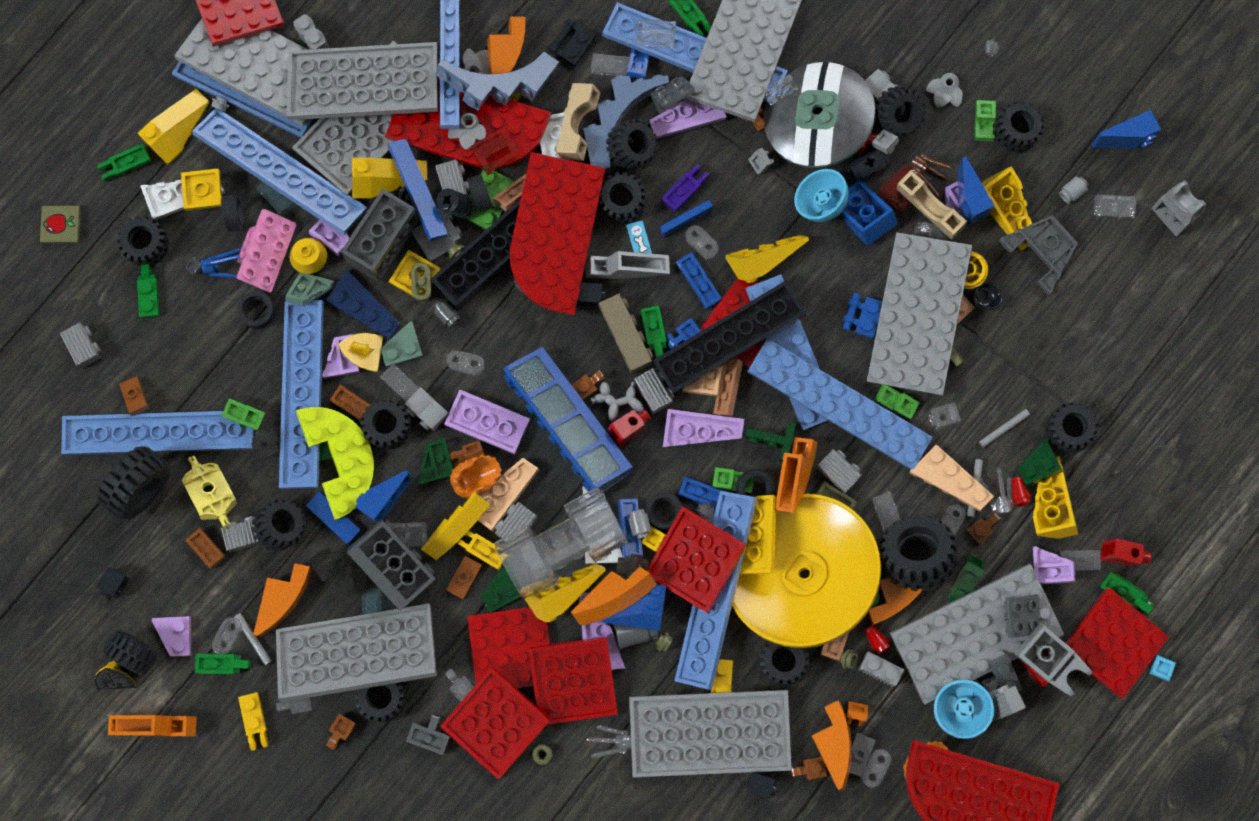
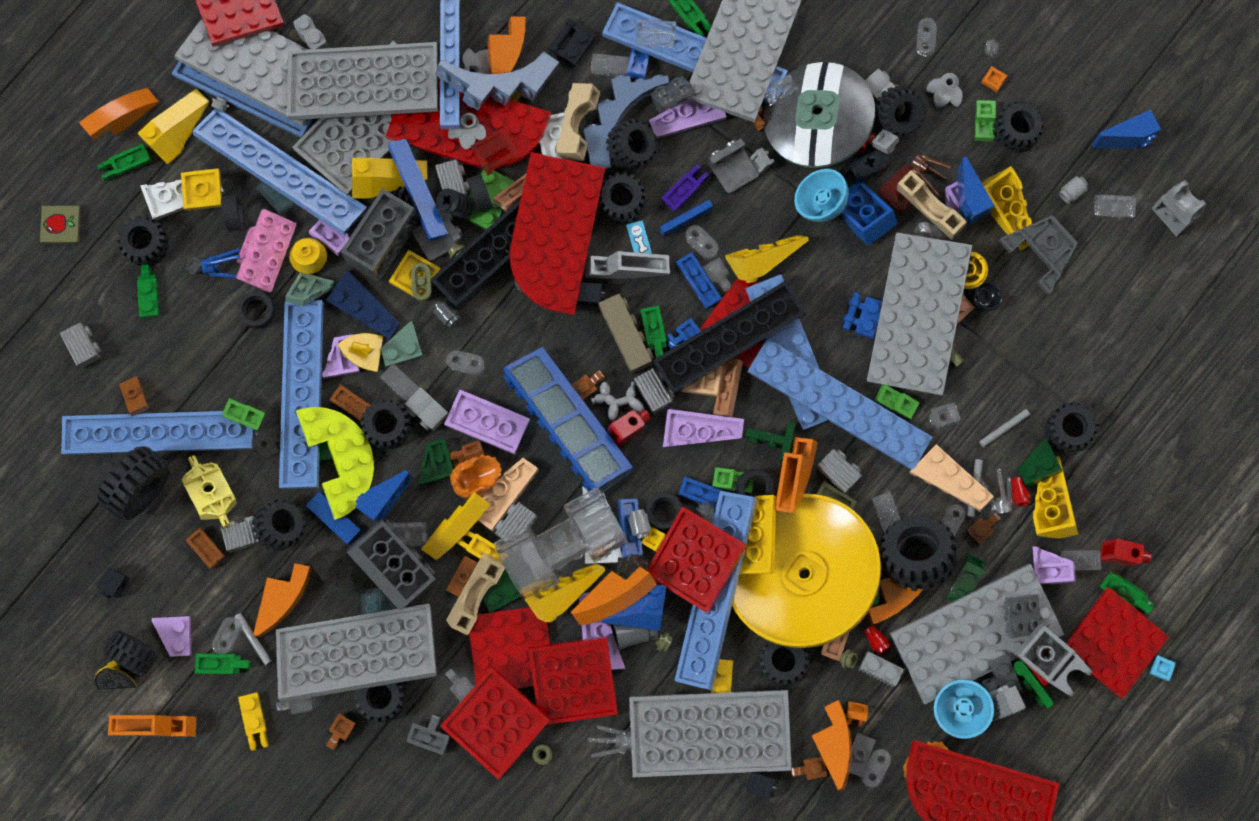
none -> orange slope [79,88,159,141]
none -> tan arch [446,553,506,635]
none -> clear plate [703,258,731,293]
none -> flat silver bracket [708,139,759,194]
none -> clear plate [916,18,937,56]
none -> orange tile [981,66,1008,92]
none -> green hinge [1012,661,1054,708]

